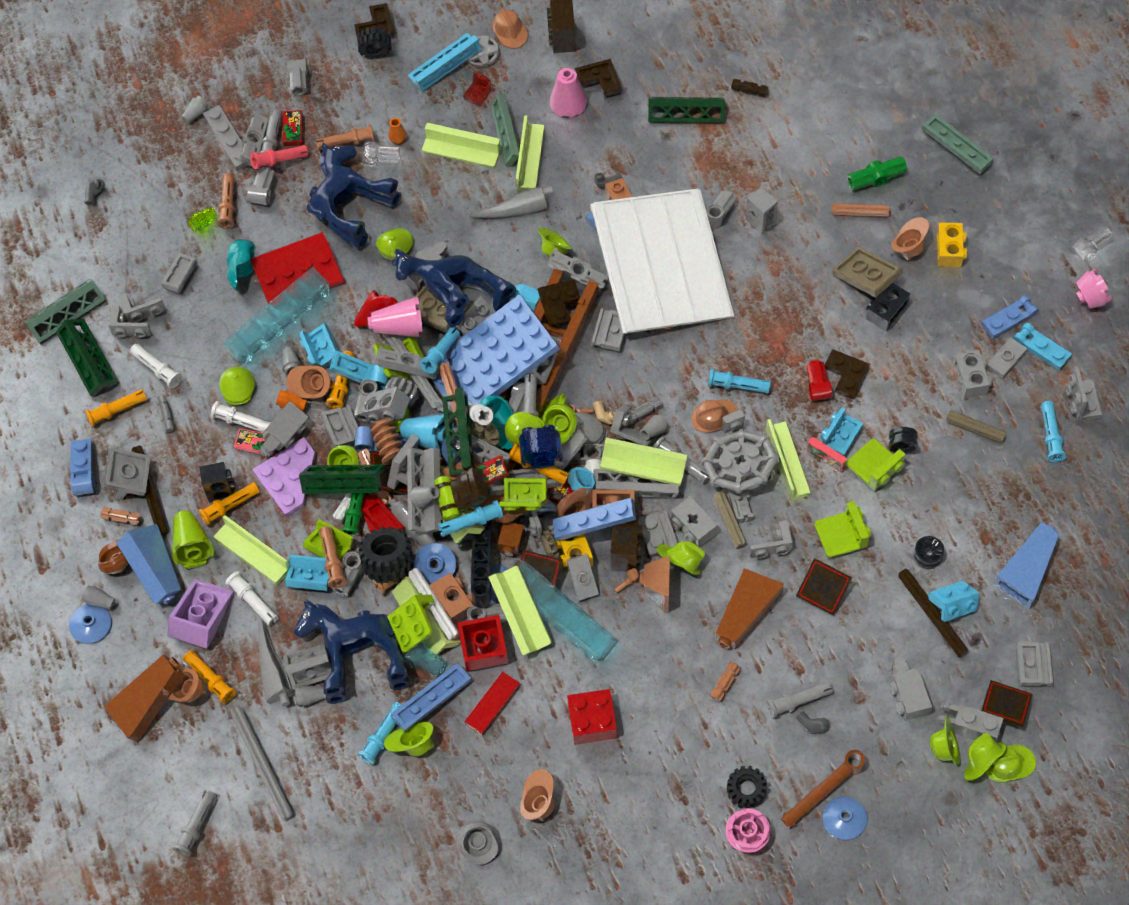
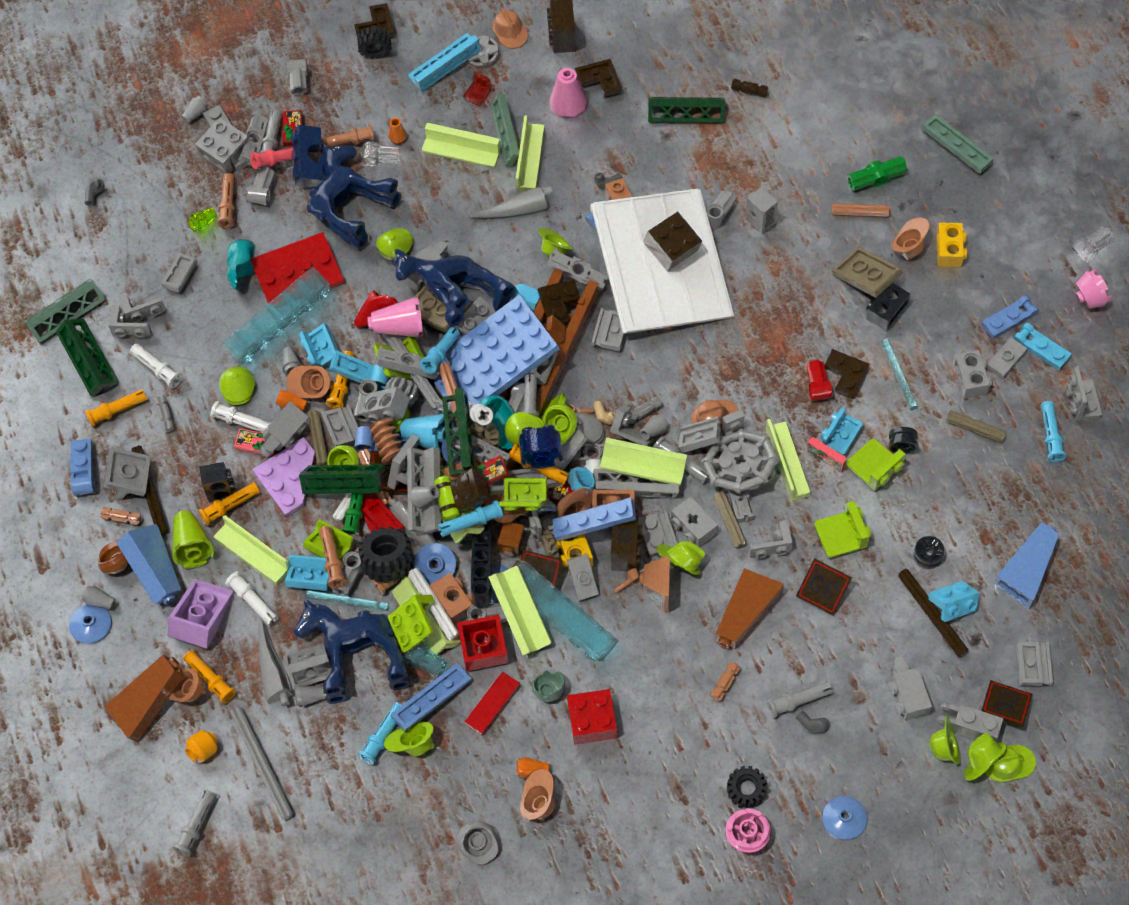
medium azure pin [708,369,770,394] -> none
dark orange piece [781,750,865,828] -> none
none -> light orange head [185,730,218,762]
none -> light grey bracket [195,118,248,173]
none -> dark blue arch [291,125,323,187]
none -> clear light blue bar [305,590,389,612]
none -> dark tan axle [308,411,327,465]
none -> orange cone [516,757,549,779]
none -> sand green hair [532,670,565,702]
none -> dark orange tile [546,315,565,344]
none -> dark brown brick [643,211,702,271]
none -> light grey plate [679,416,721,453]
none -> clear light blue bar [881,339,918,410]

